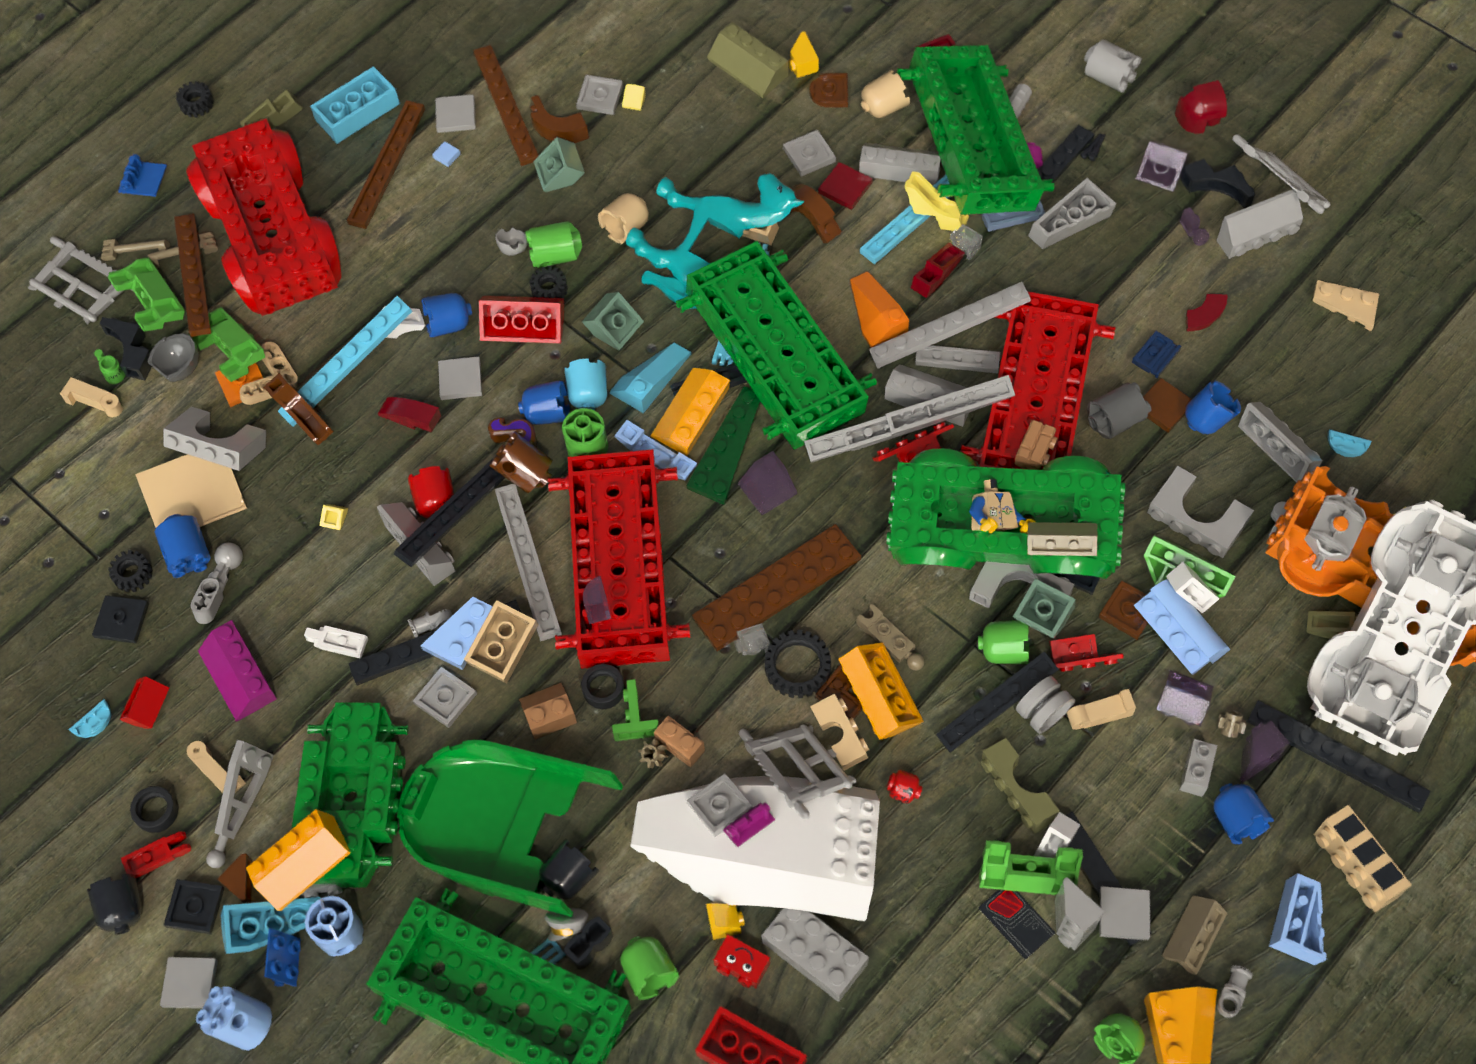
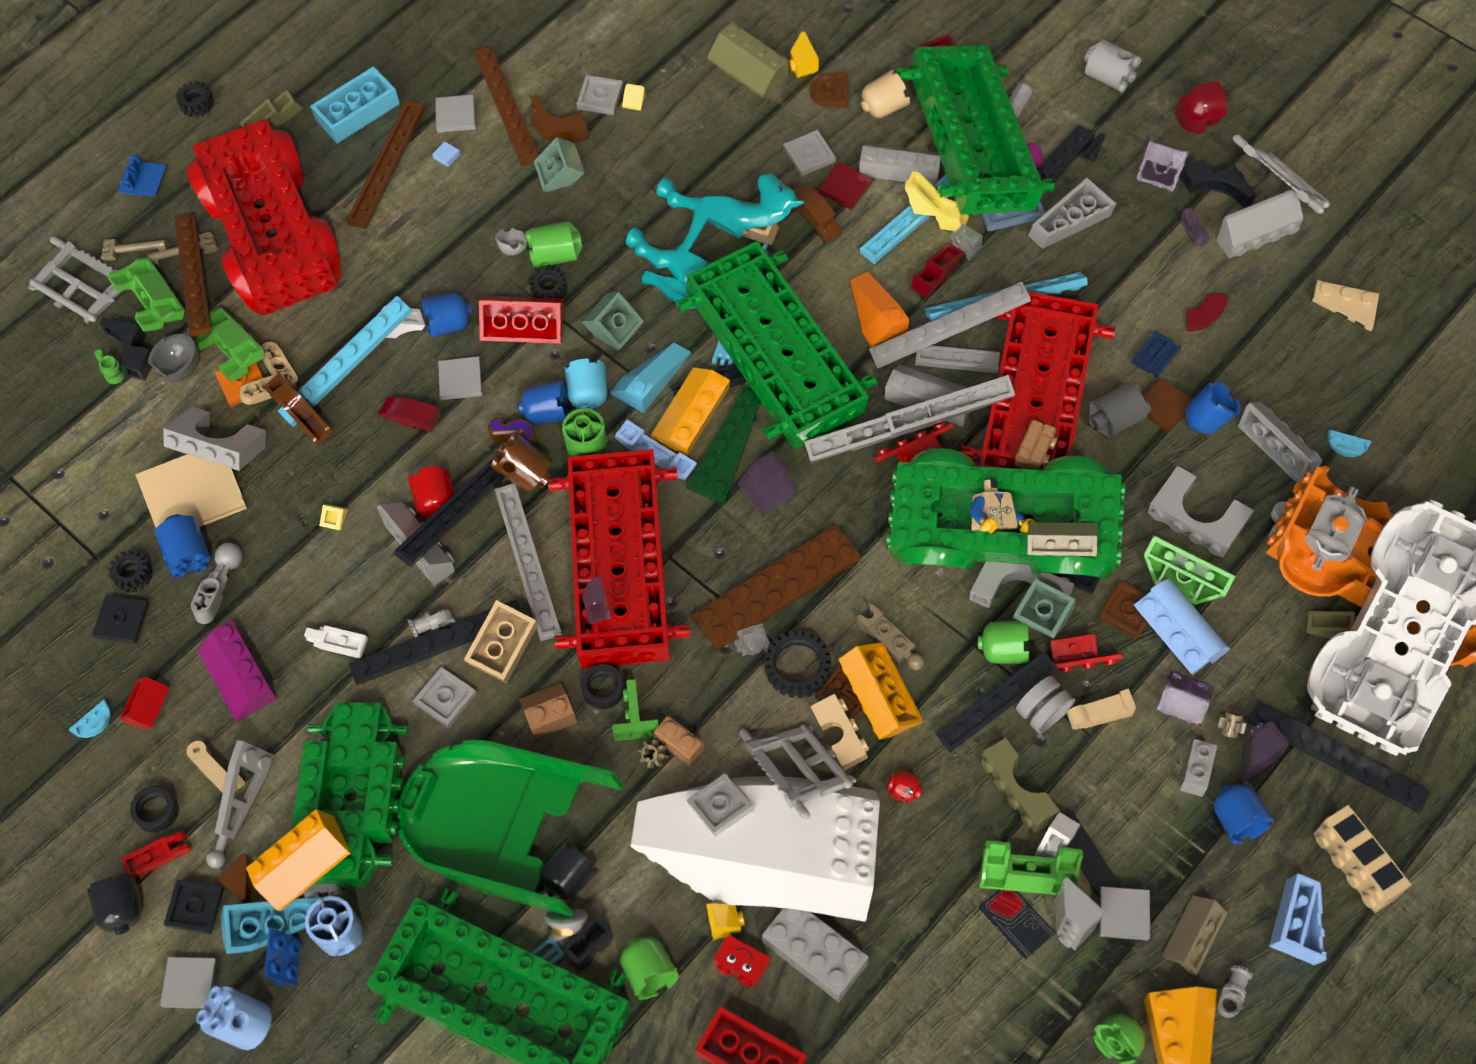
tan leg [60,377,123,417] -> none
light blue wedge [421,597,493,670] -> none
tan cylinder [598,193,649,244] -> none
magenta hinge [723,802,775,848] -> none
white arch [1166,562,1219,613] -> none
none -> medium azure plate [924,272,1088,321]

